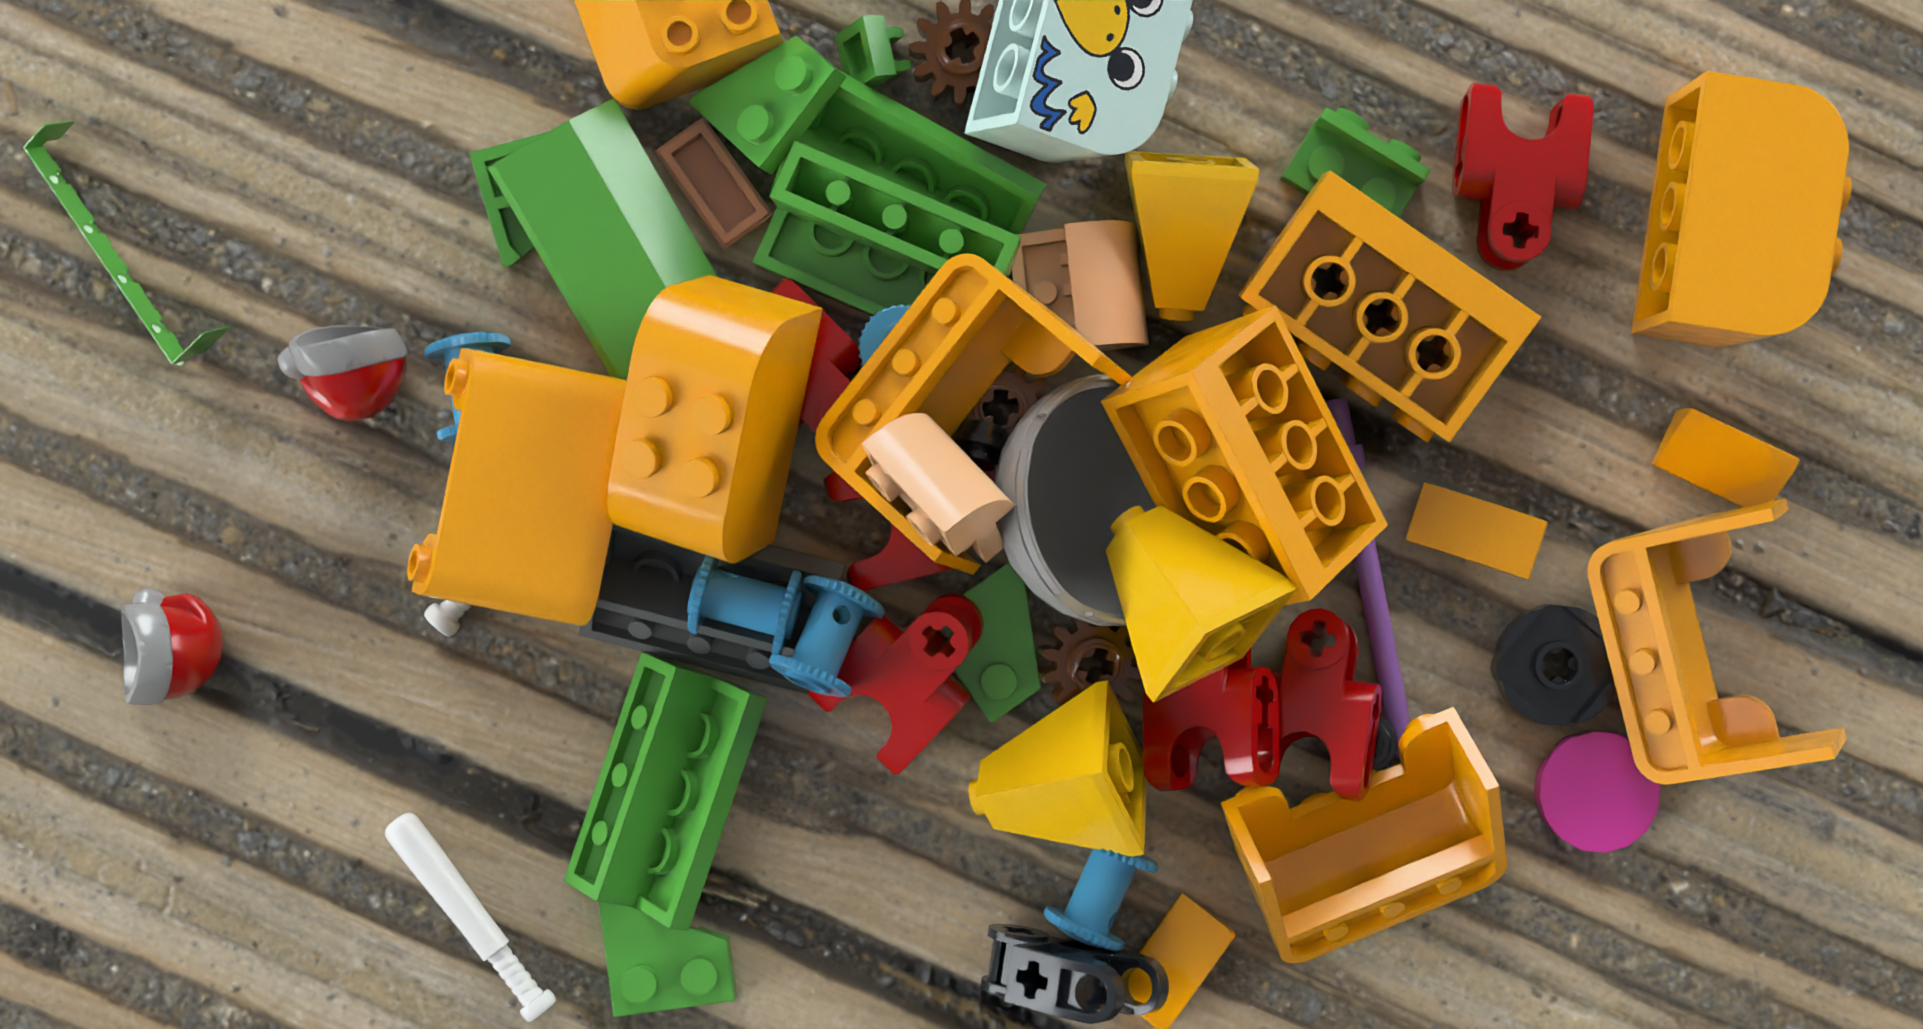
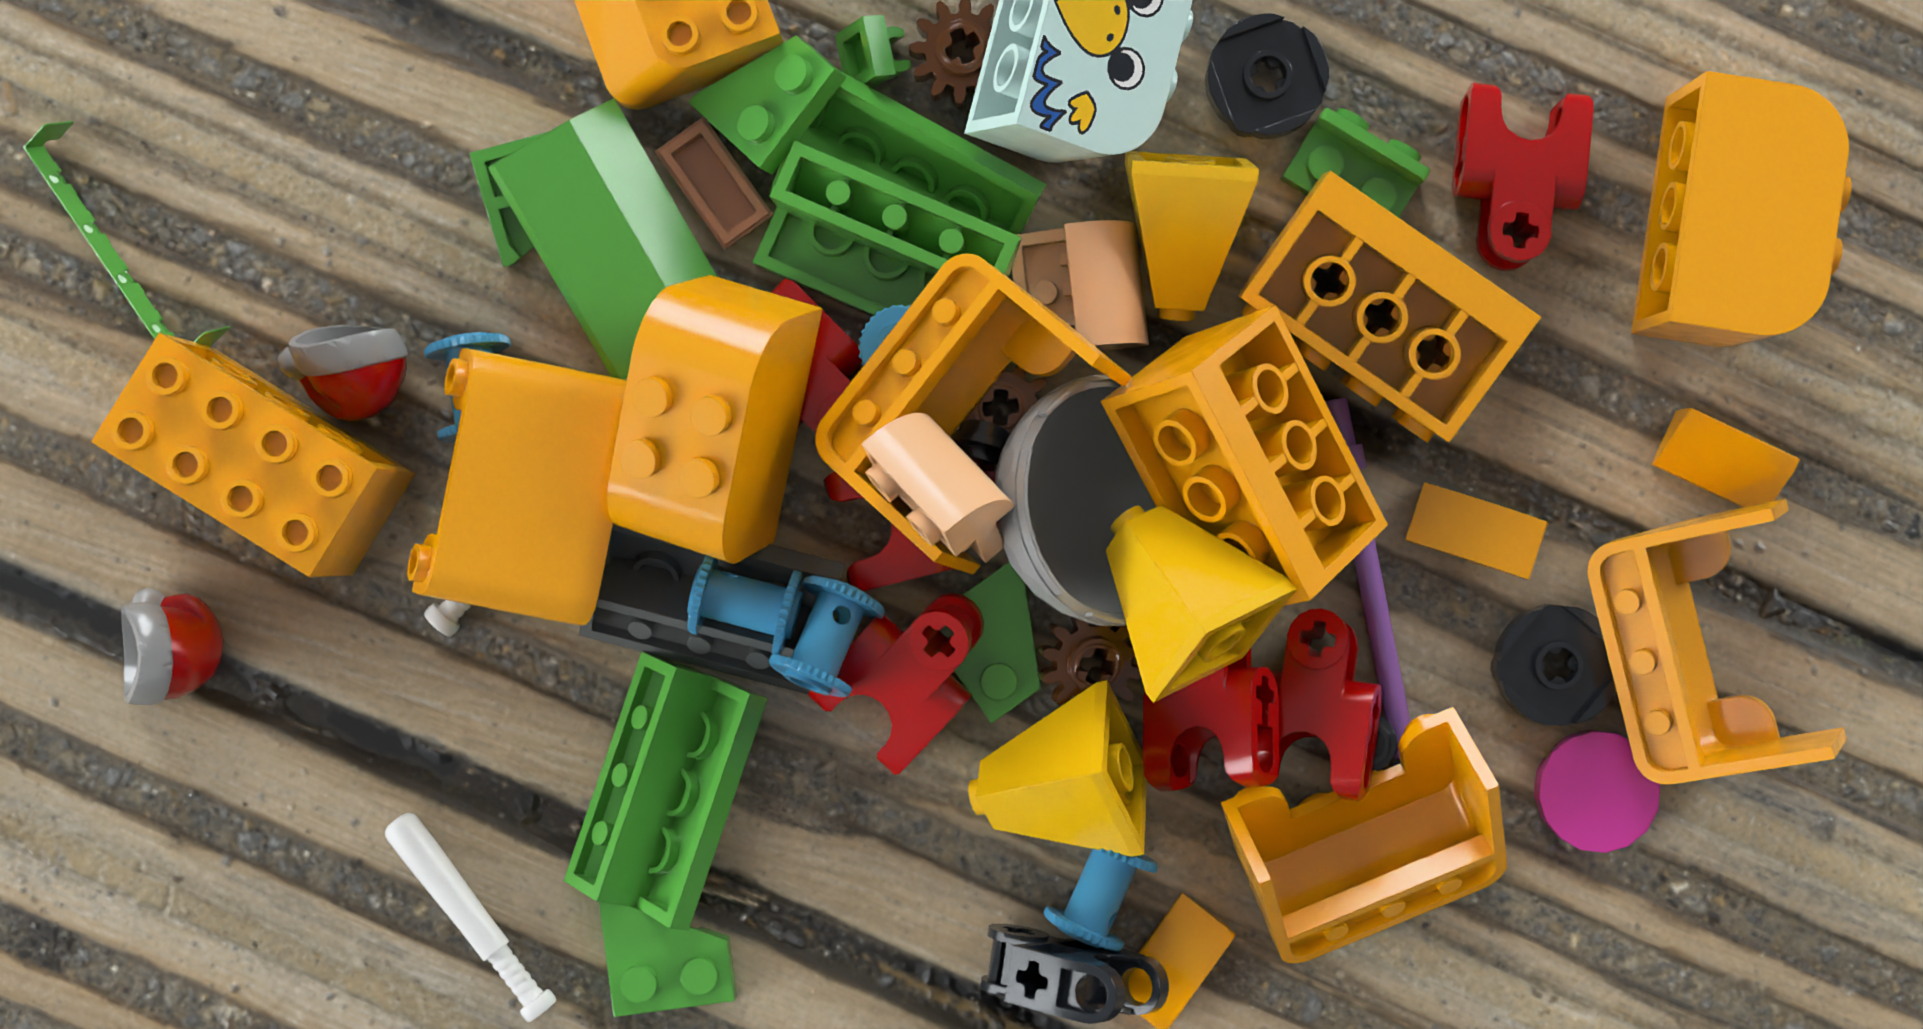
none -> light orange brick [91,333,416,577]
none -> black plate [1205,13,1329,139]

